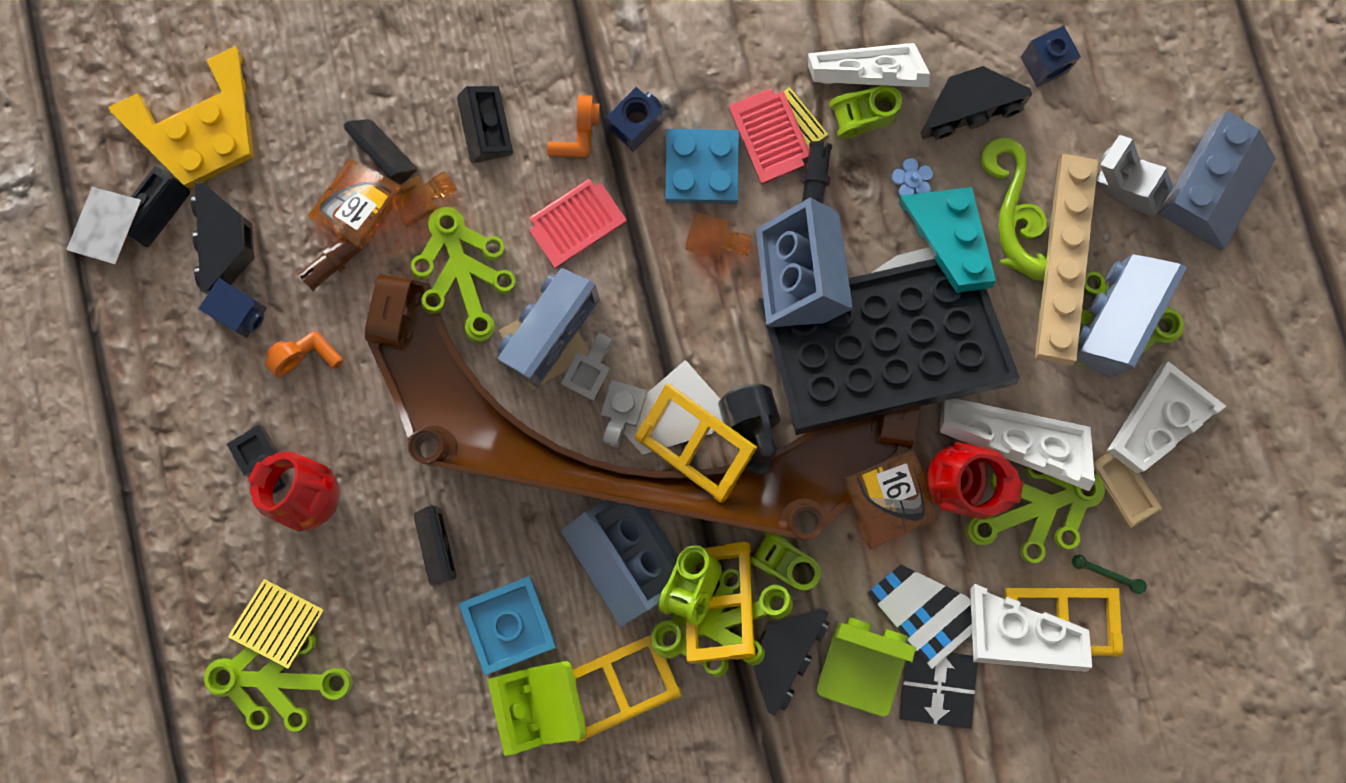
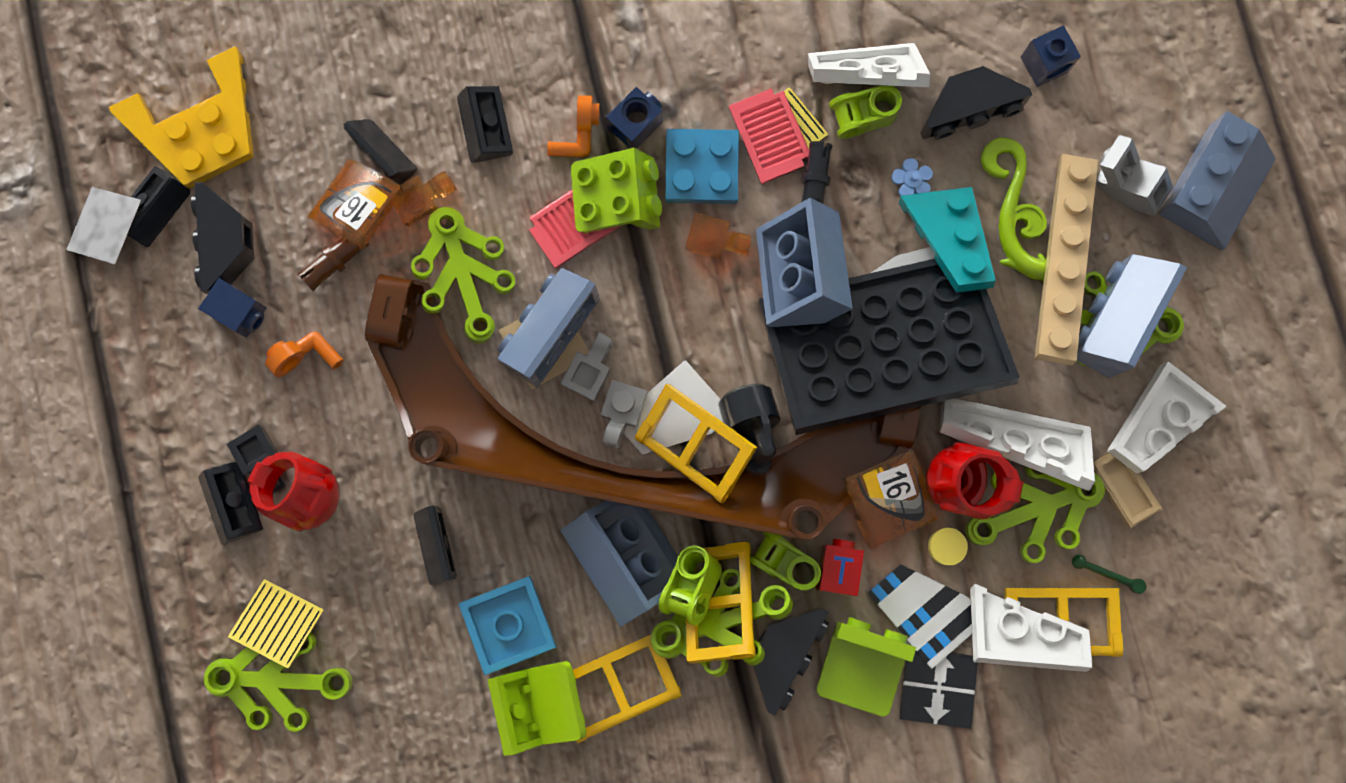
none -> black slope [198,461,263,545]
none -> lime bracket [571,148,662,233]
none -> red brick [816,539,864,596]
none -> light yellow tile [928,528,968,565]

